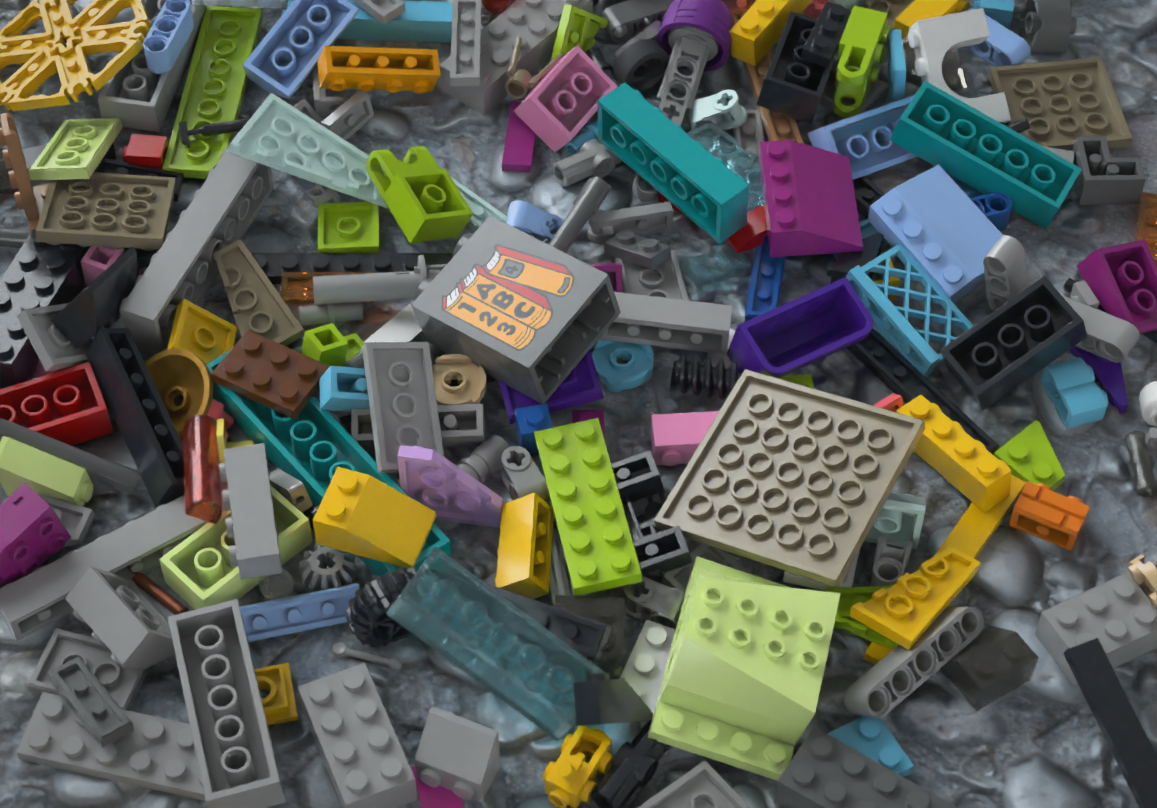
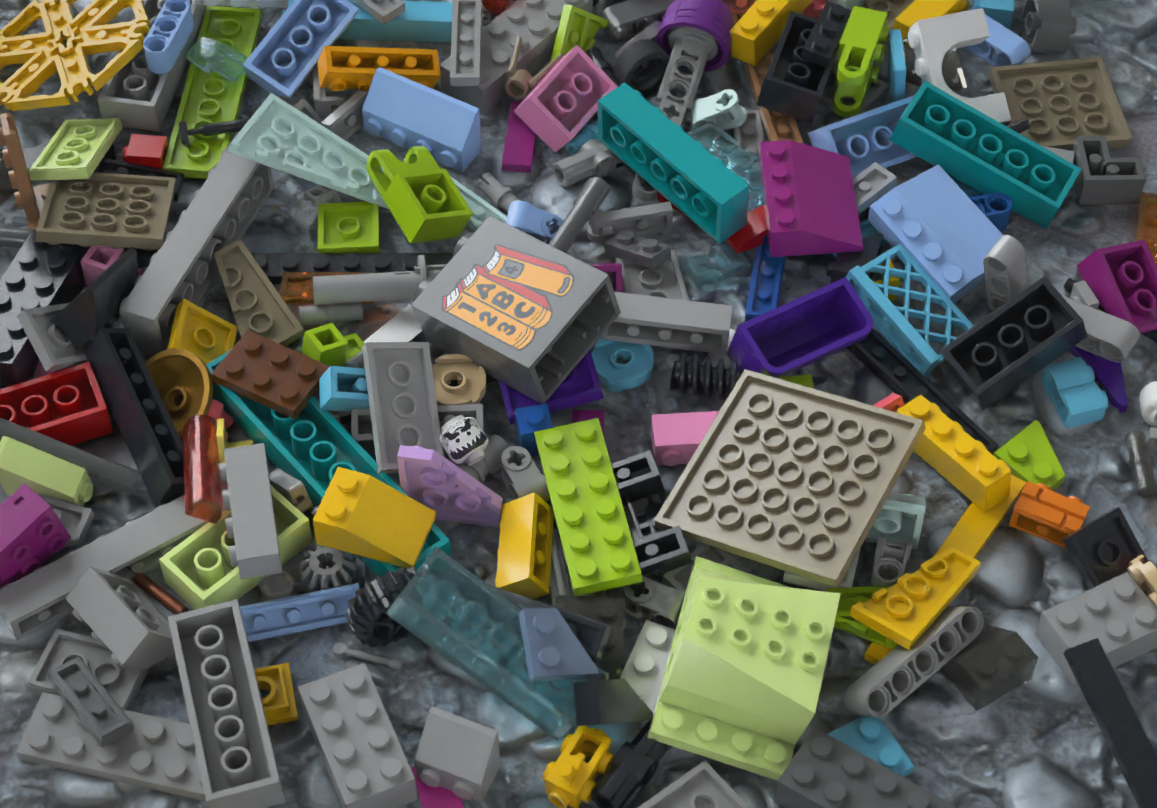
none -> clear light blue slope [185,37,248,84]
none -> light blue slope [362,67,481,172]
none -> white head [439,415,489,466]
none -> light grey pin [477,172,520,213]
none -> sand blue wing [519,608,598,681]
none -> light grey plate [853,162,897,215]
none -> black tile [1062,507,1148,590]

